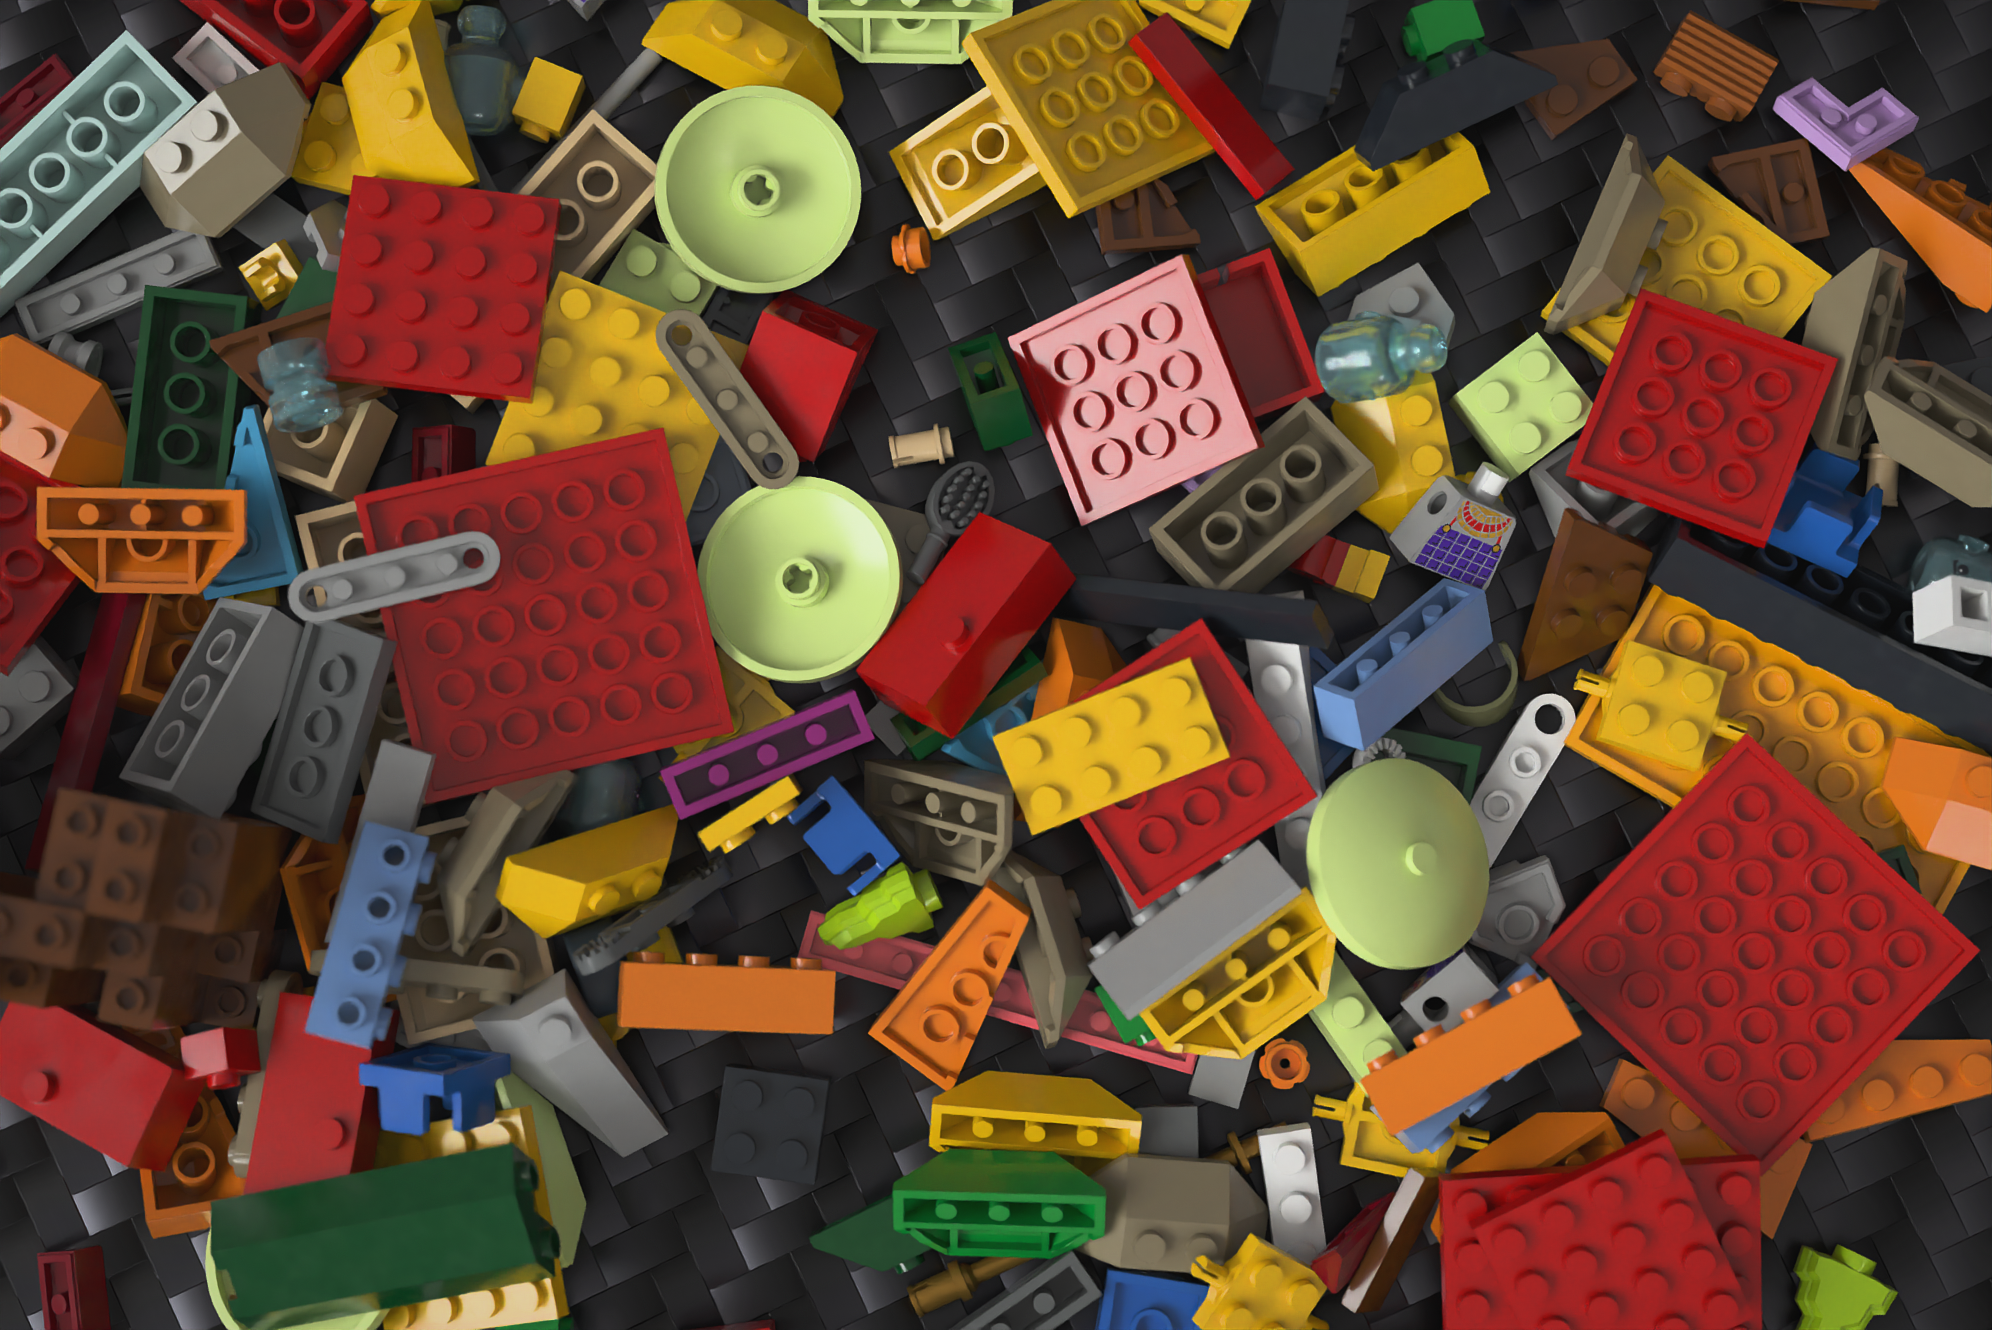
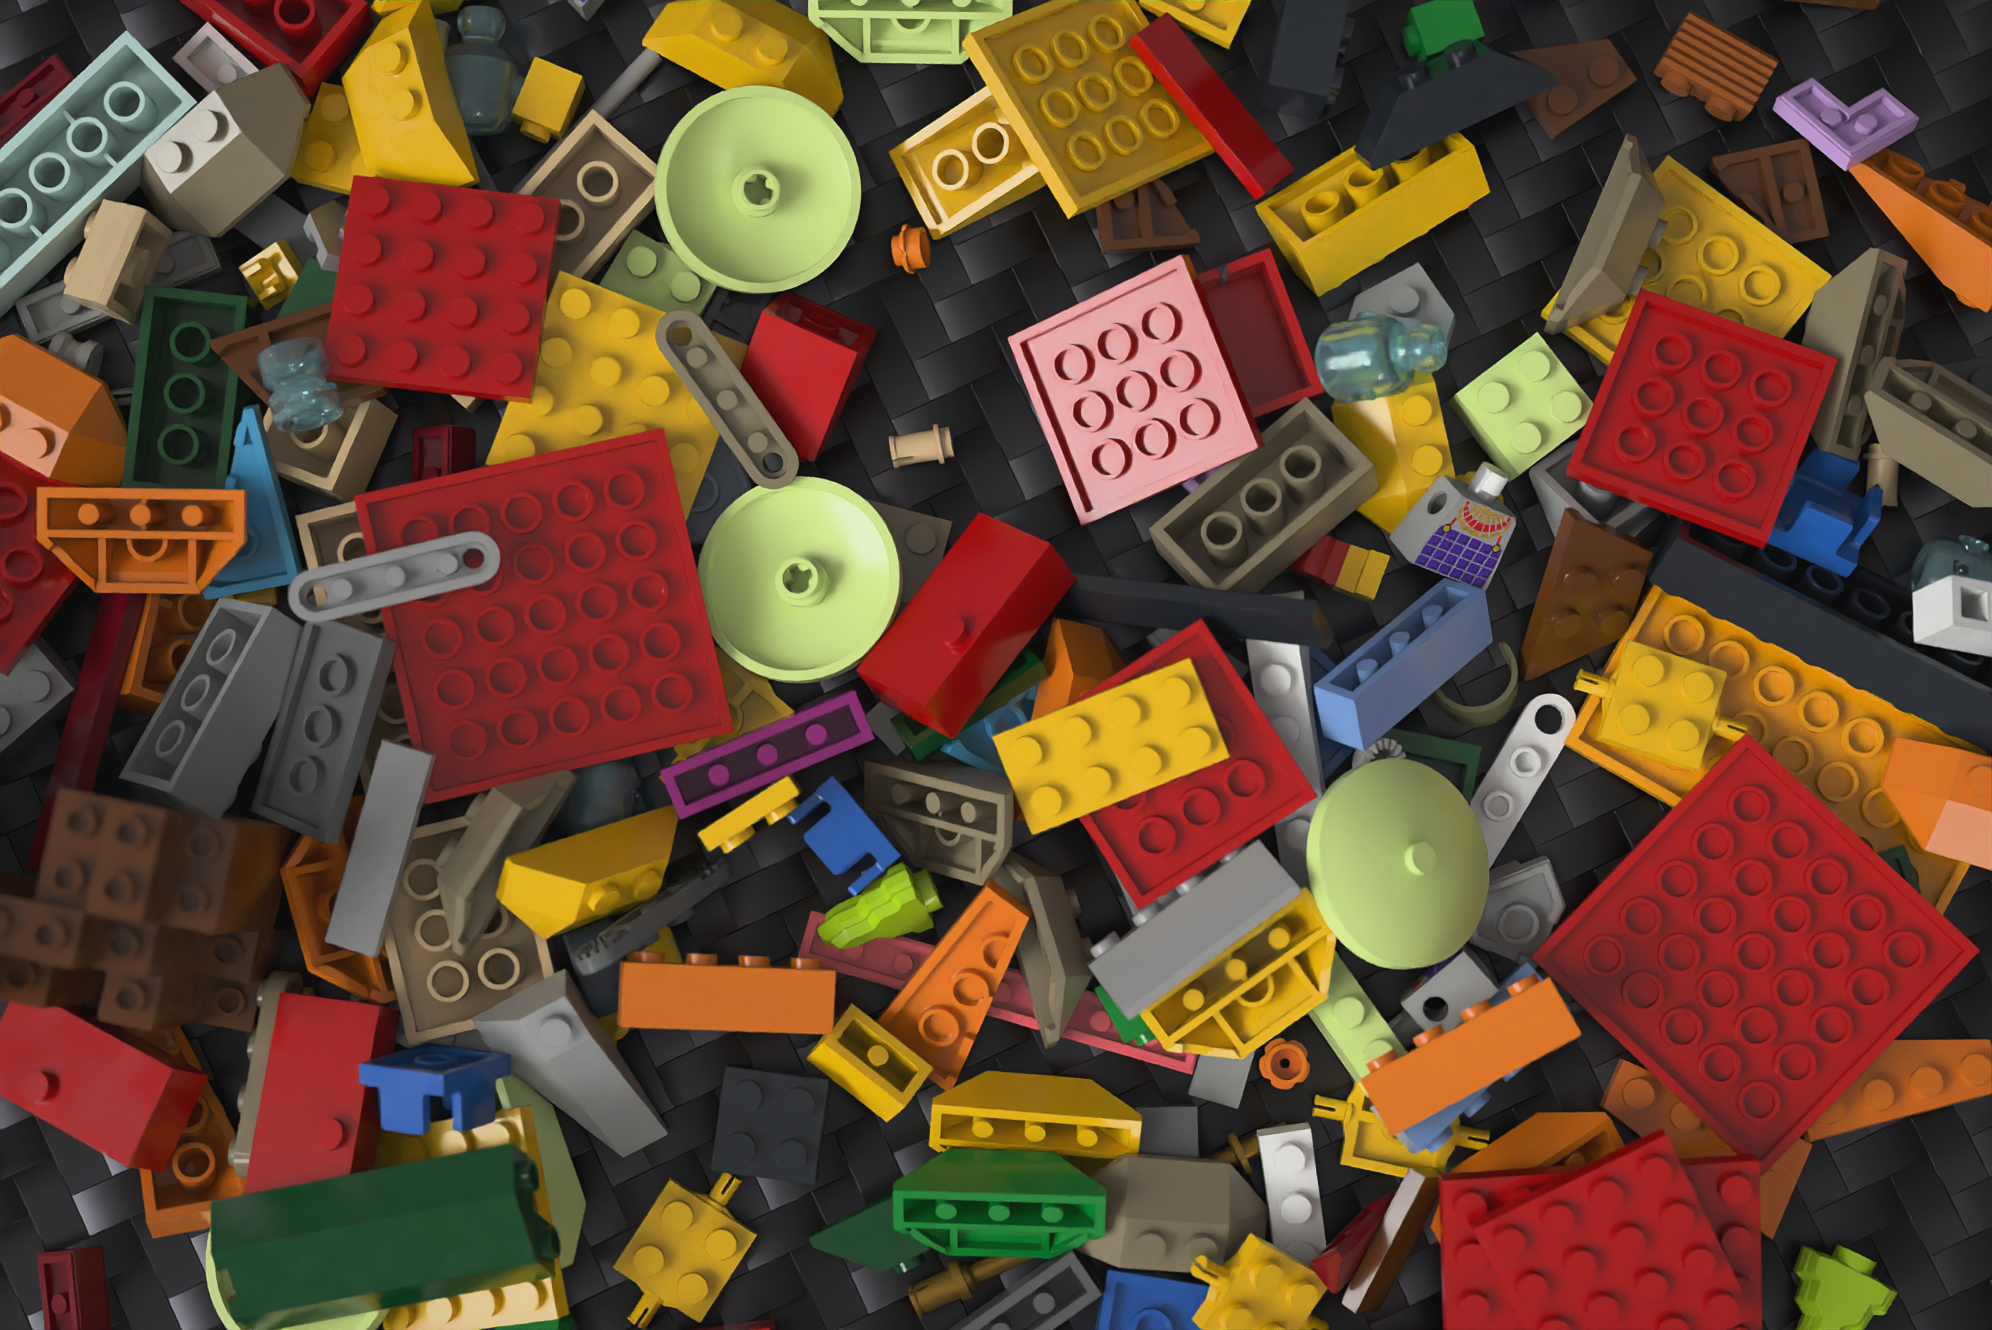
red plate [180,1027,261,1090] -> none
medium blue brick [305,821,437,1050] -> none
dark tan plate [309,950,525,1005] -> none
dark grey piece [906,461,995,584] -> none
dark green slope [948,332,1033,452] -> none
none -> tan slope [63,199,174,325]
none -> yellow plate [613,1173,757,1330]
none -> yellow brick [806,1004,933,1122]

